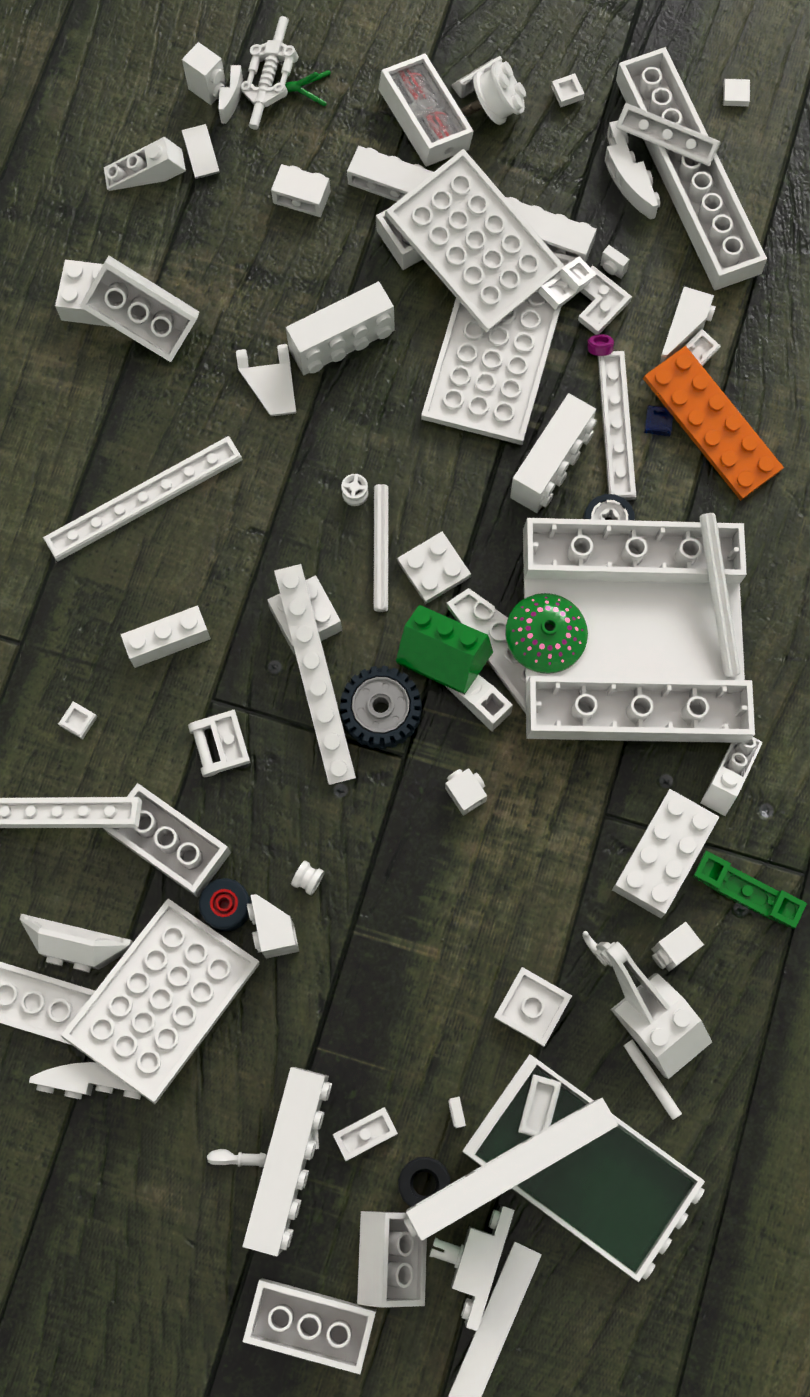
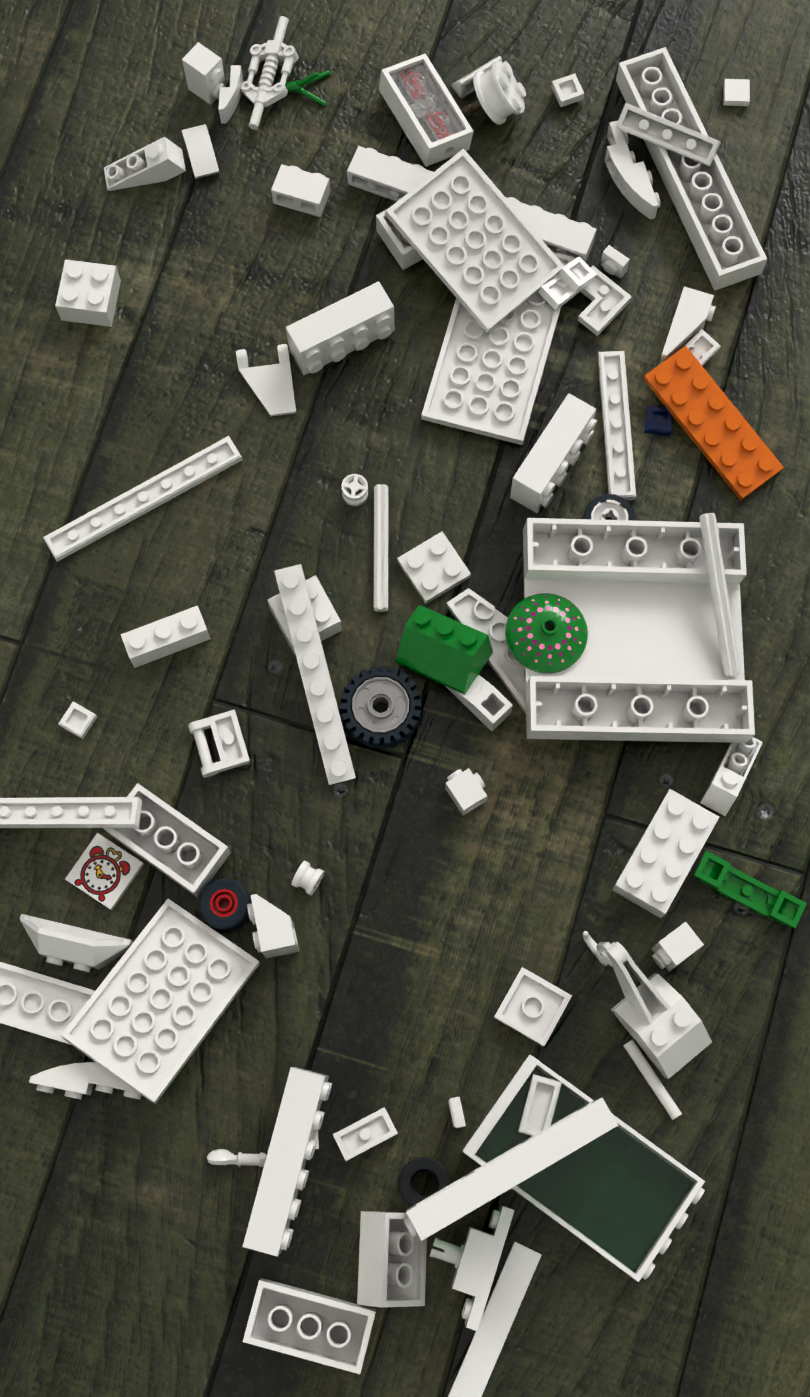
white slope [79,255,199,362] -> none
magenta tile [588,334,614,356] -> none
none -> white tile [65,833,144,911]

